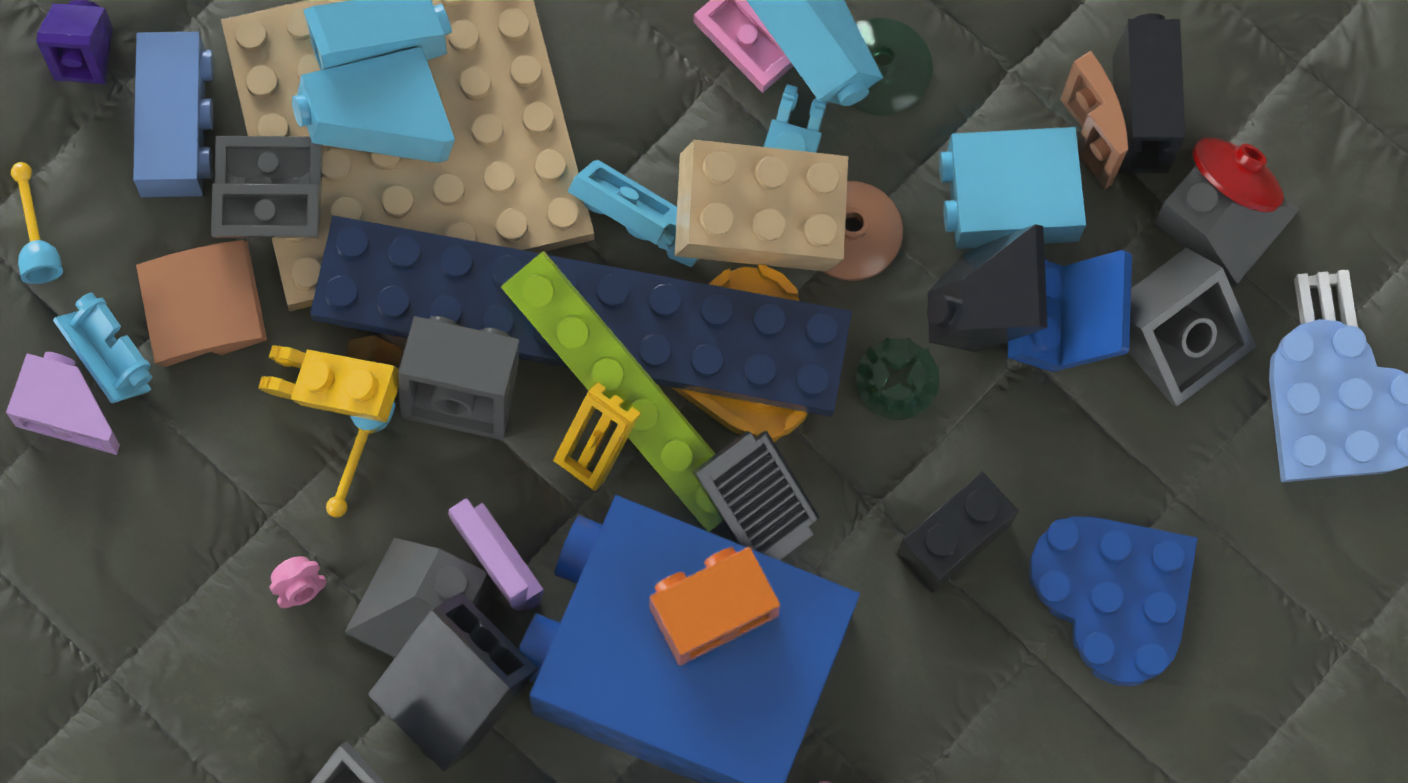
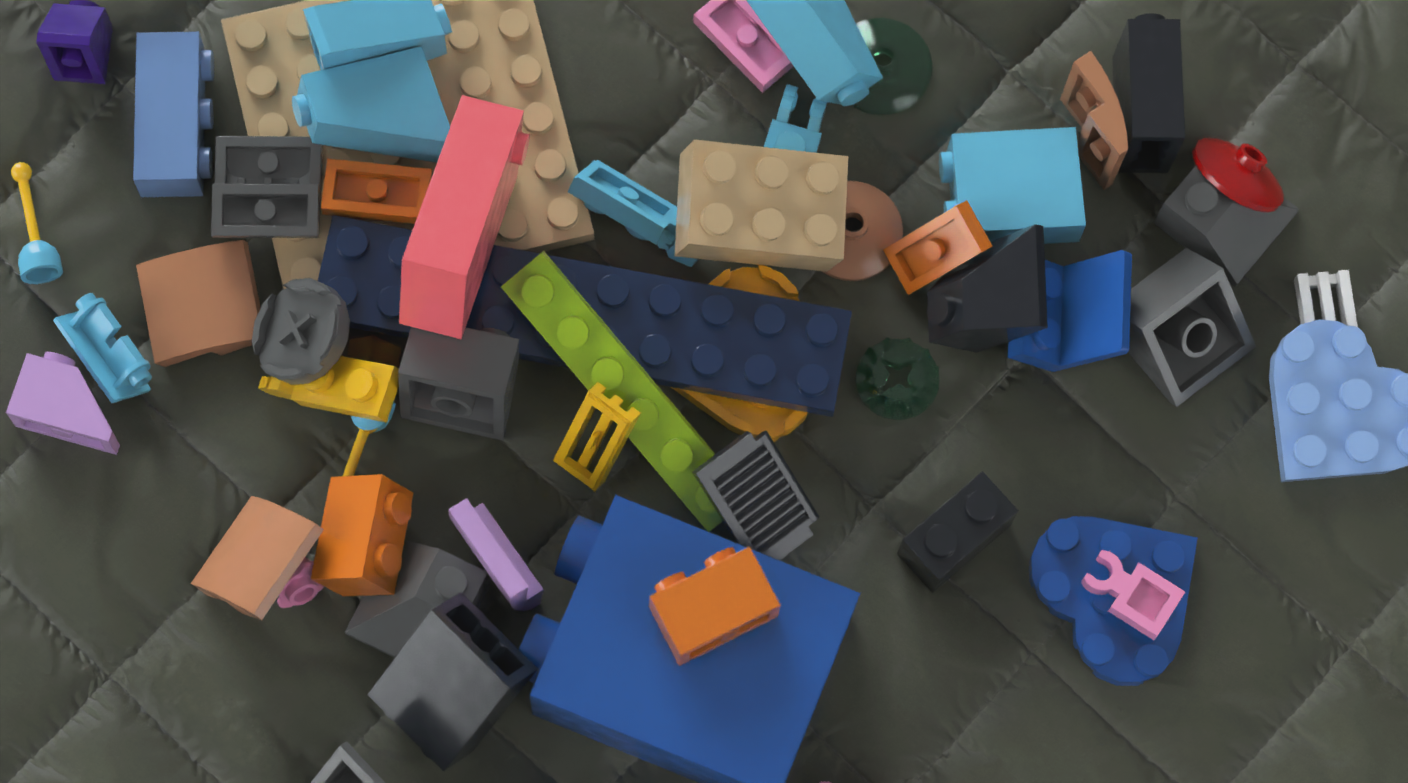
none -> nougat slope [191,496,324,620]
none -> dark grey tile [252,278,350,385]
none -> orange brick [310,474,414,596]
none -> orange plate [321,158,433,224]
none -> coral brick [399,95,530,340]
none -> orange plate [883,201,993,295]
none -> bright pink plate [1081,550,1185,640]

